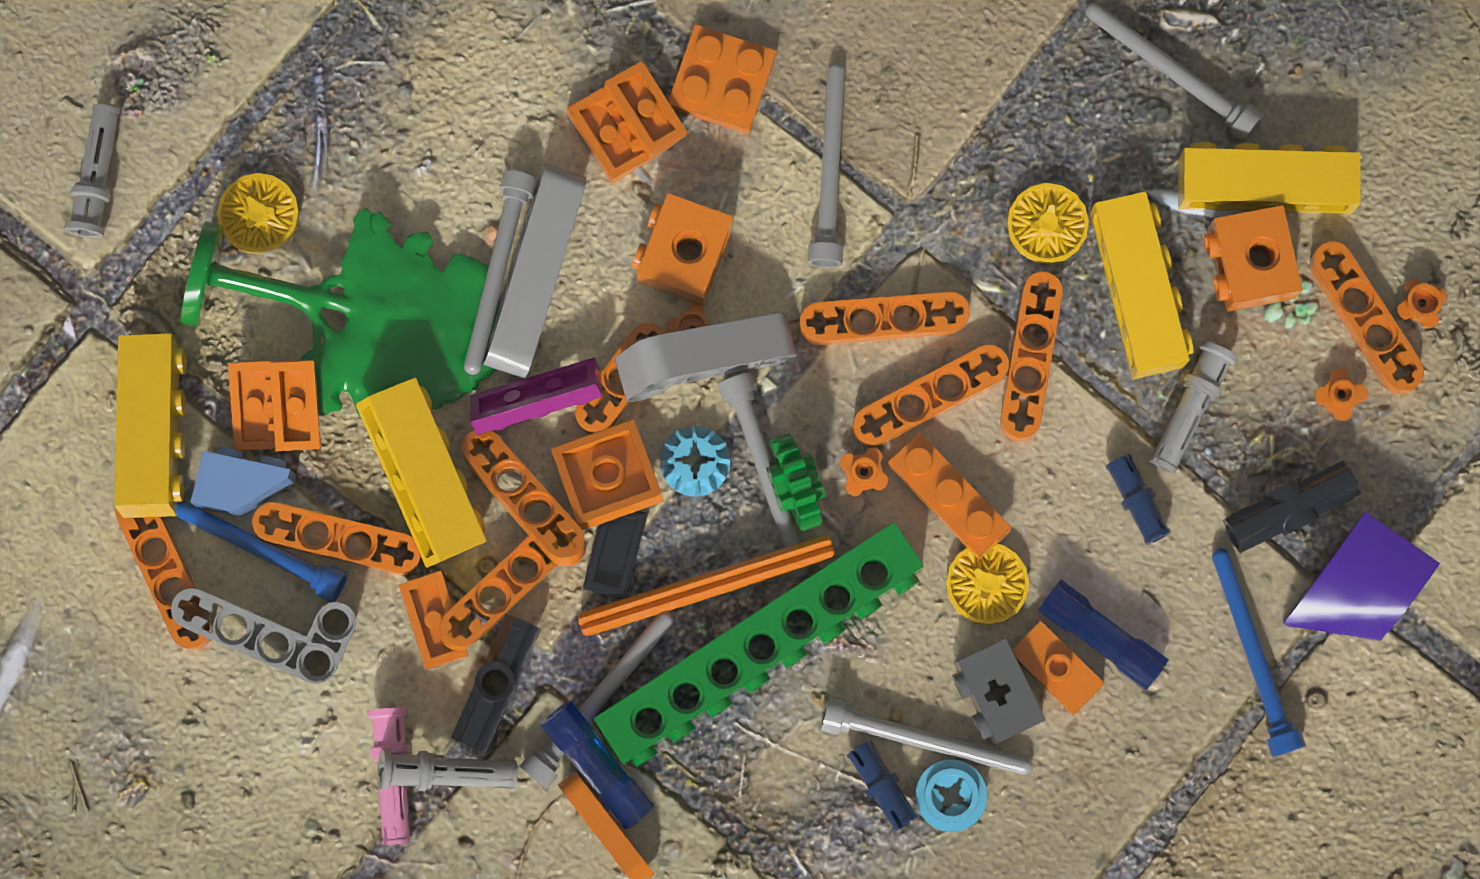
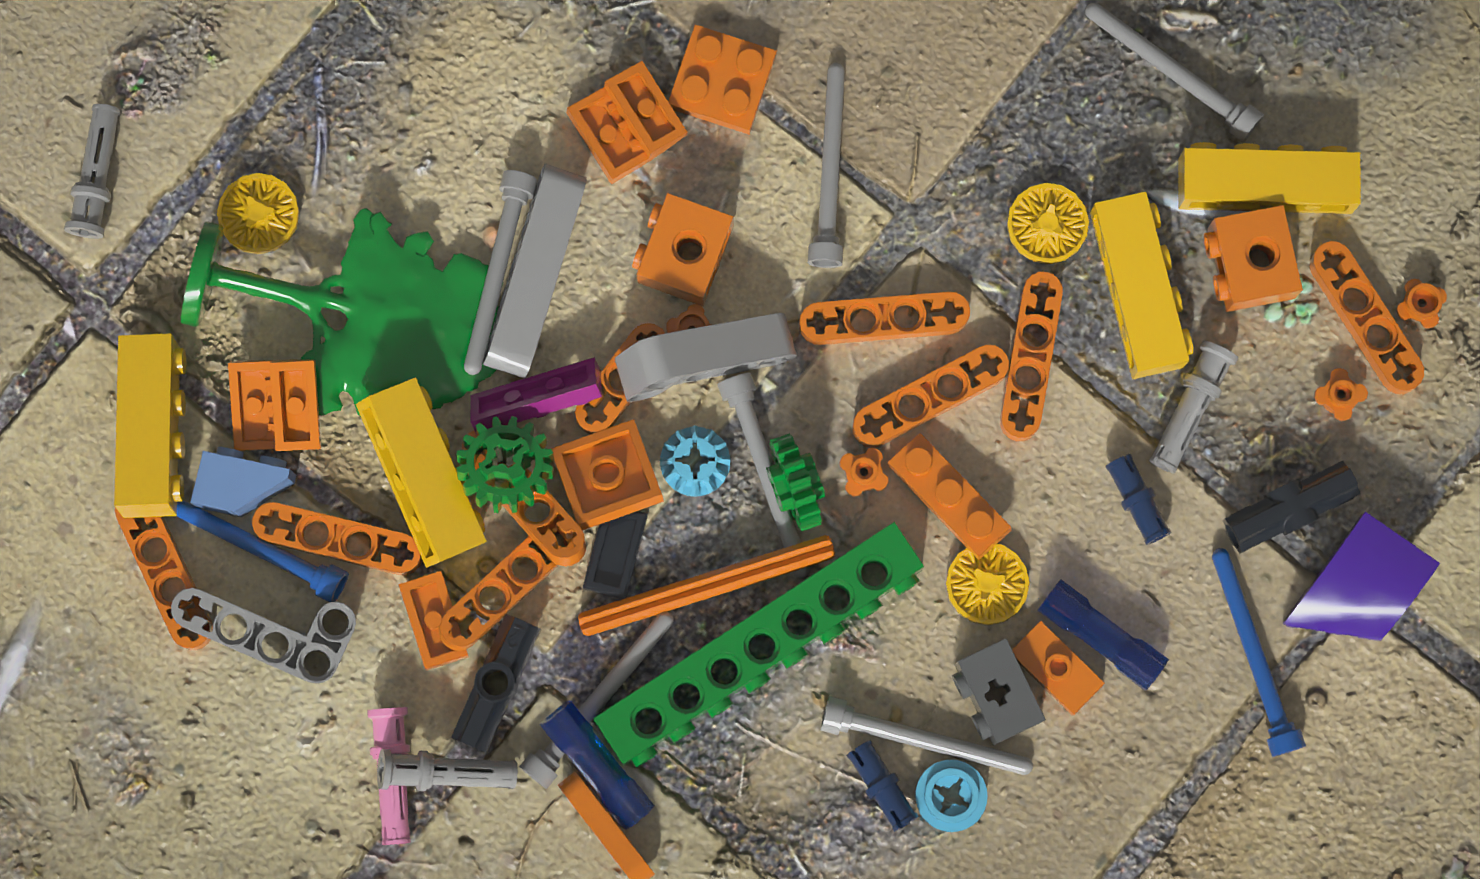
none -> green gear [456,416,554,513]

